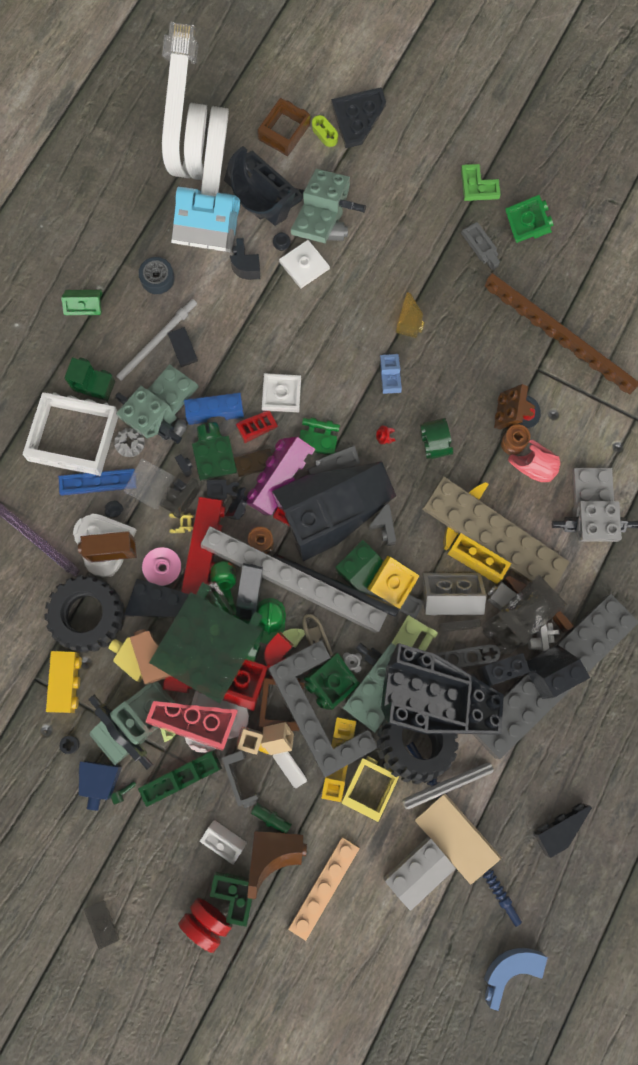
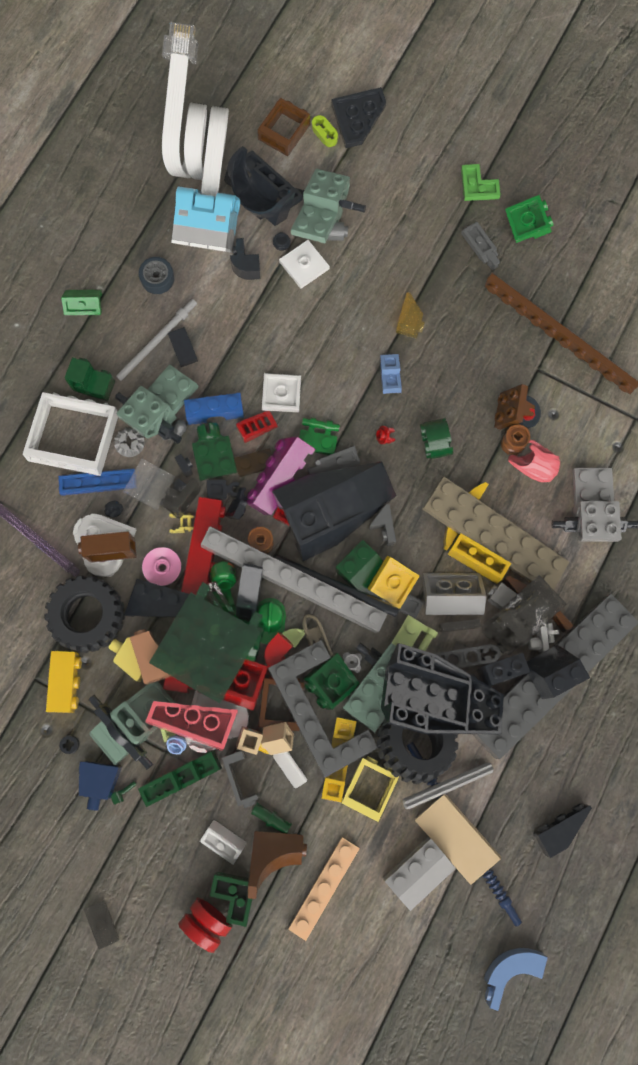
none -> light blue plate [166,736,187,754]

